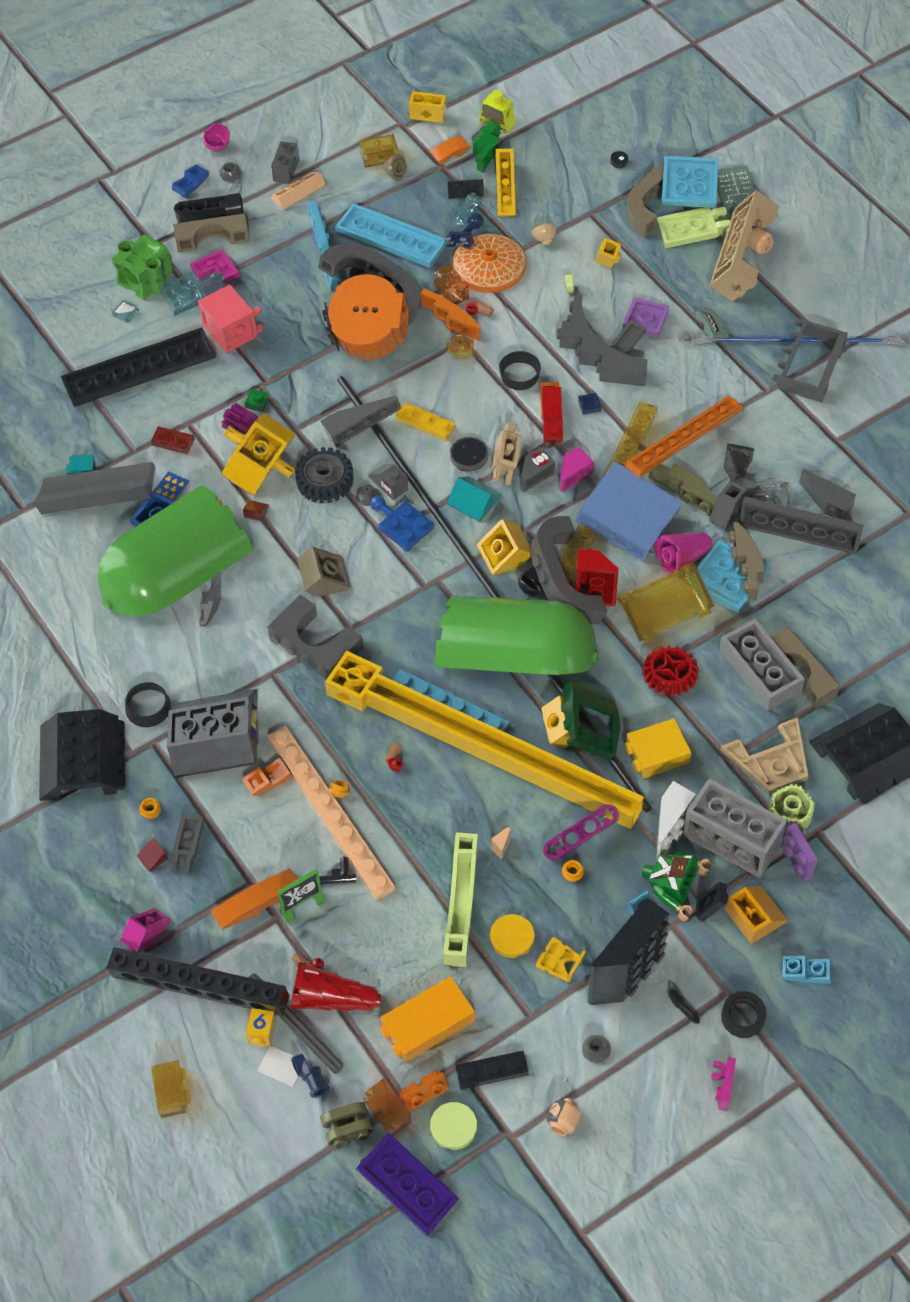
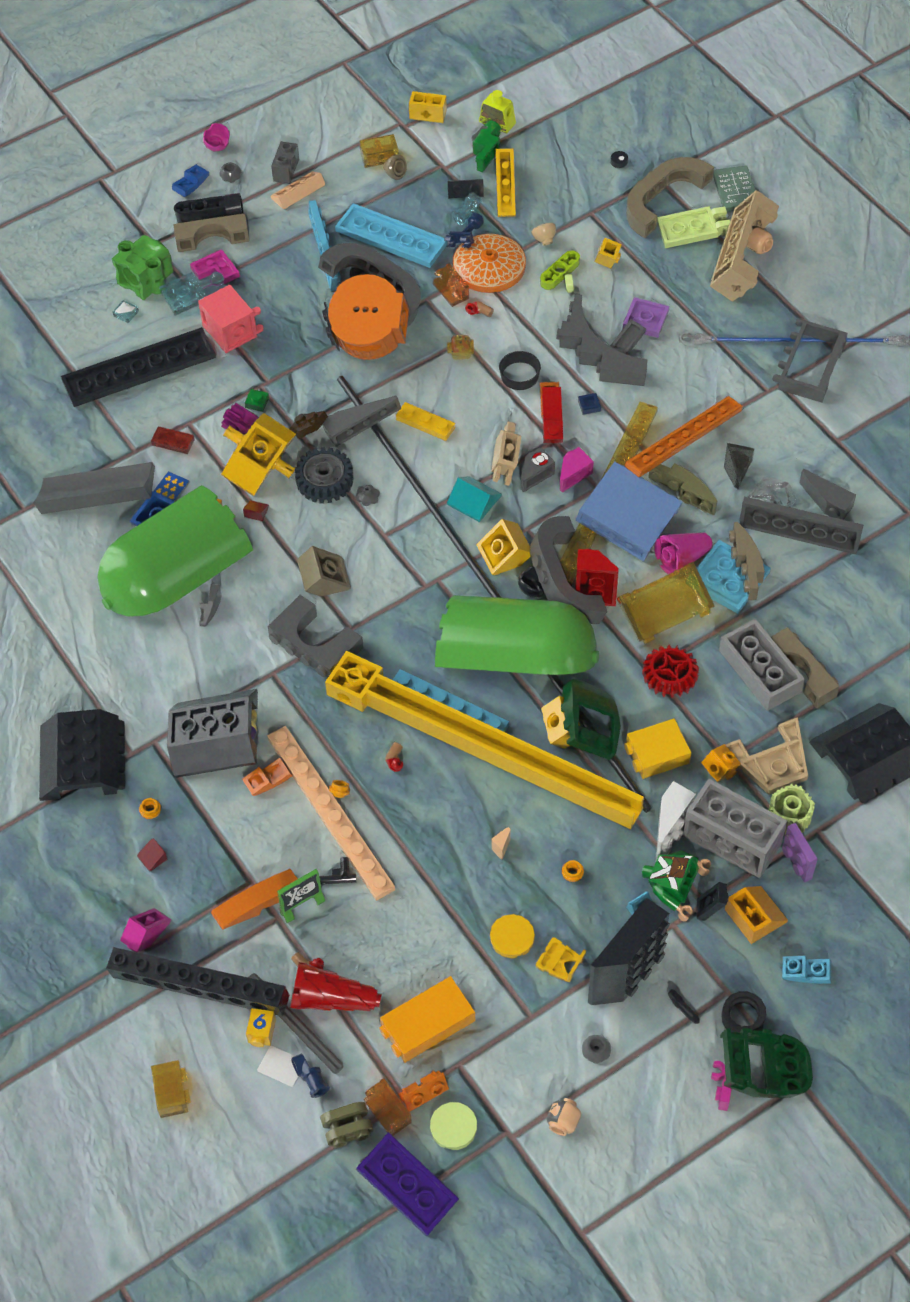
teal brick [66,454,96,475] -> none
black tyre [125,682,171,727] -> none
dark grey hinge [171,814,204,874] -> none
dark grey slope [368,464,408,500] -> none
blue plate [370,495,435,552] -> none
orange slope [421,288,481,341] -> none
orange slope [430,135,471,165] -> none
yellowish green arch [443,833,478,967] -> none
black tile [450,437,488,471] -> none
black plate [455,1051,529,1090] -> none
magenta beam [543,804,619,860] -> none
medium azure plate [662,156,718,208] -> none
sand green slope [695,309,729,339] -> none
dark grey slope [709,477,760,530] -> none
none -> dark brown wing [290,411,328,439]
none -> lime beam [540,250,580,290]
none -> light orange brick [701,744,741,782]
none -> dark green slope [720,1028,813,1098]

